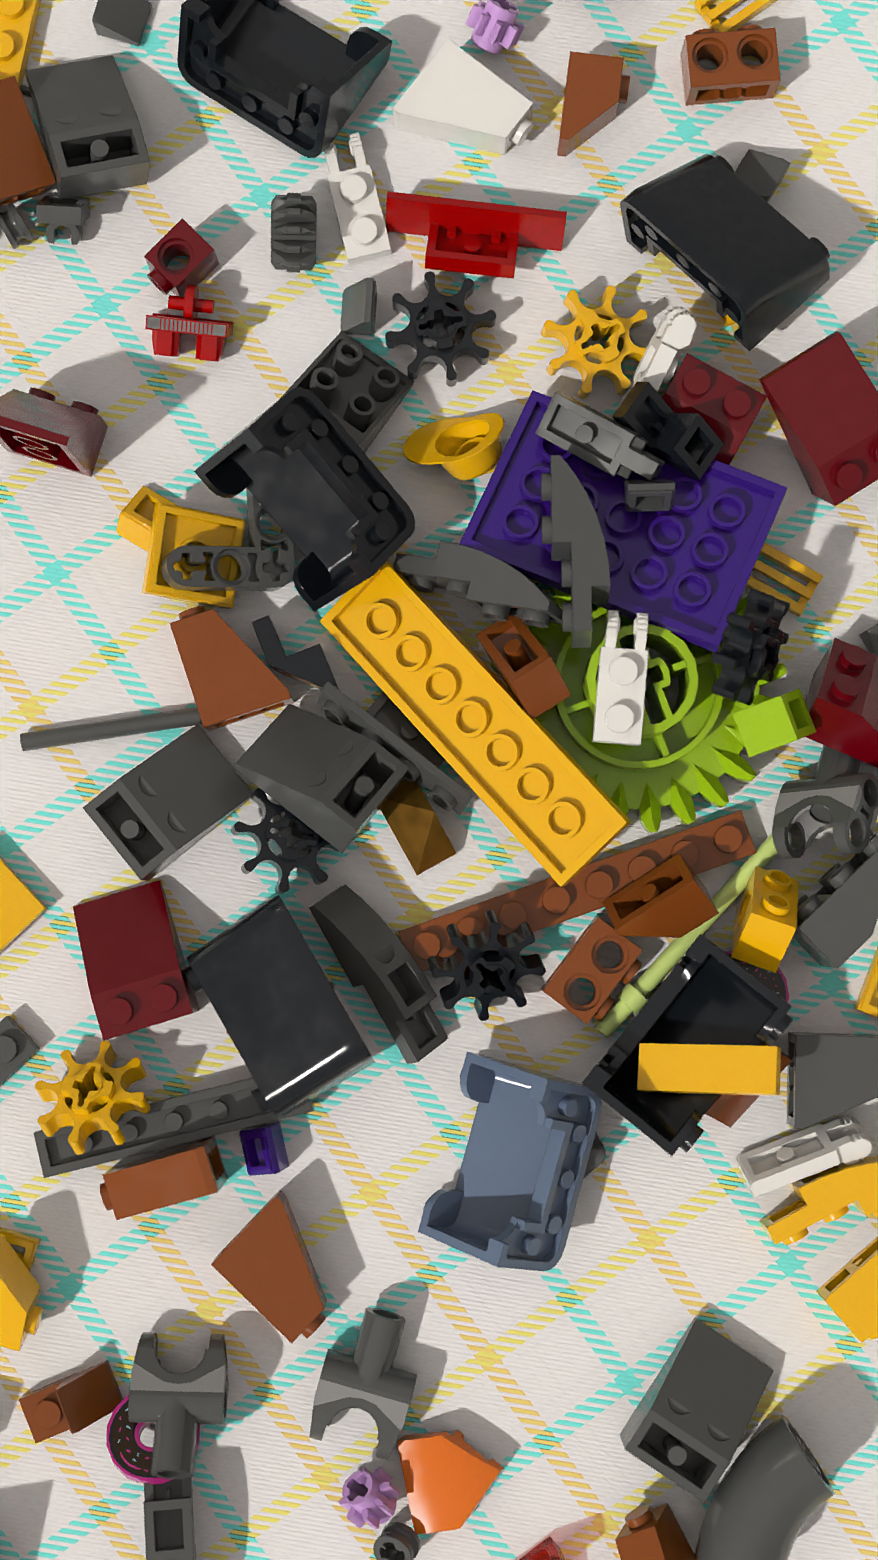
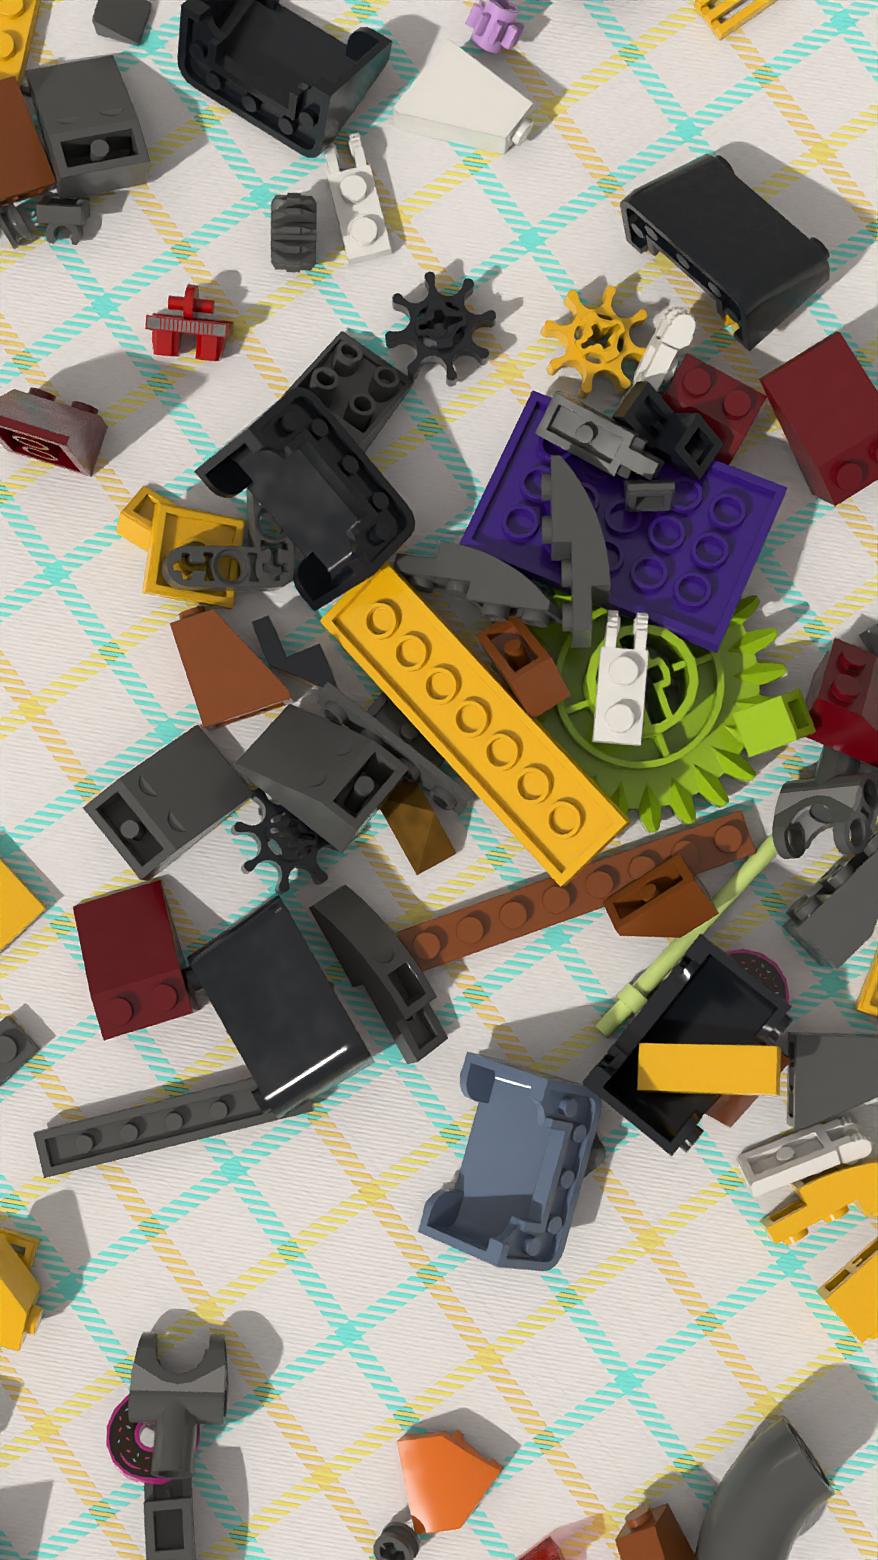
dark orange slope [19,1360,123,1443] -> none
dark grey bar [20,707,202,751] -> none
yellow gear [35,1040,151,1155] -> none
dark orange slope [100,1136,228,1220] -> none
dark red brick [144,218,219,297] -> none
dark orange slope [211,1190,327,1343] -> none
dark purple slope [239,1121,289,1176] -> none
dark grey connector [309,1307,417,1460] -> none
lavender gear [339,1466,400,1530] -> none
dark grey slope [340,278,377,335] -> none
red bracket [386,191,567,279] -> none
yellow piece [403,412,505,481] -> none
black gear [428,910,546,1021] -> none
dark orange brick [541,917,643,1024] -> none
dark orange slope [557,51,630,157] -> none
dark grey slope [620,1317,774,1503] -> none
dark orange brick [680,25,781,106] -> none
black gear [711,589,790,706] -> none
yellow brick [731,866,799,973] -> none
dark grey slope [734,149,791,203] -> none
yellow tile [746,543,823,617] -> none

